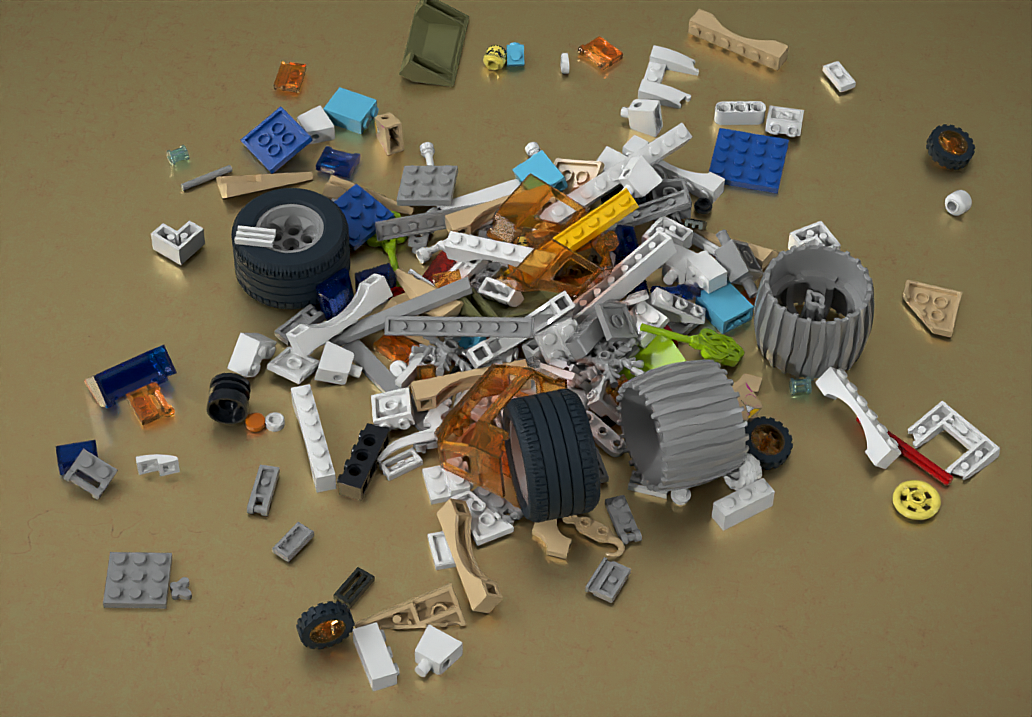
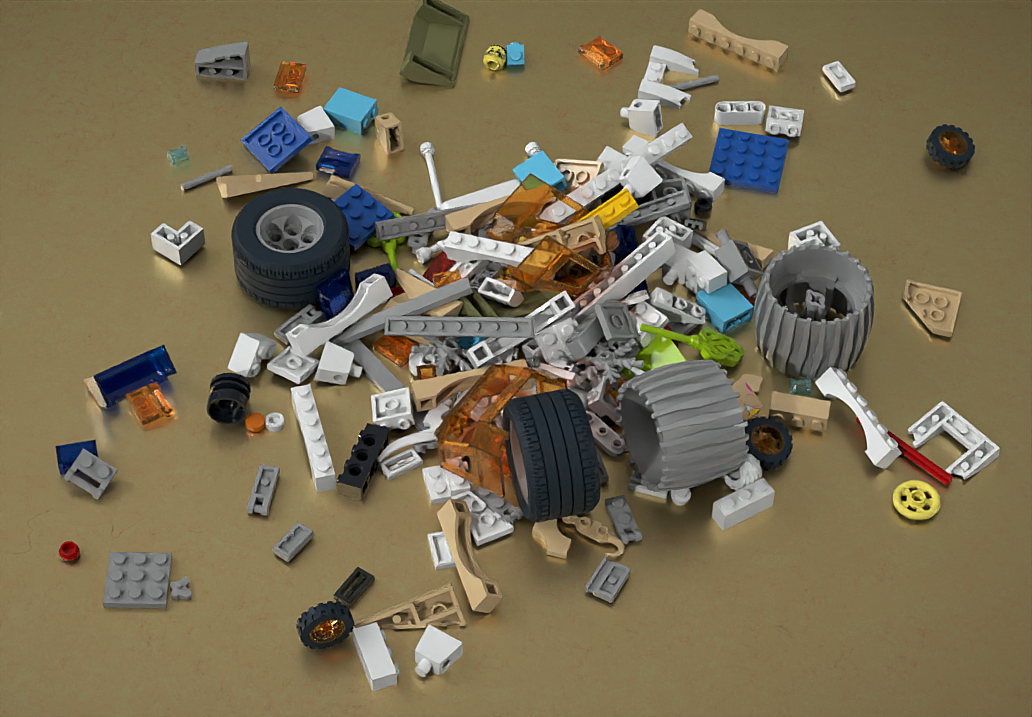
white slope [135,454,180,477] -> none
white tile [234,225,276,248] -> none
white plate [390,360,408,378] -> none
white tile [395,358,422,388] -> none
light grey plate [397,165,458,206] -> none
white tile [560,53,569,74] -> none
clear blue plate [650,284,701,300] -> none
white head [945,190,972,216] -> none
none -> red plate [59,541,80,561]
none -> light grey wedge [195,41,251,80]
none -> tan wedge [515,215,606,254]
none -> light grey bar [670,75,719,90]
none -> tan brick [768,391,831,431]

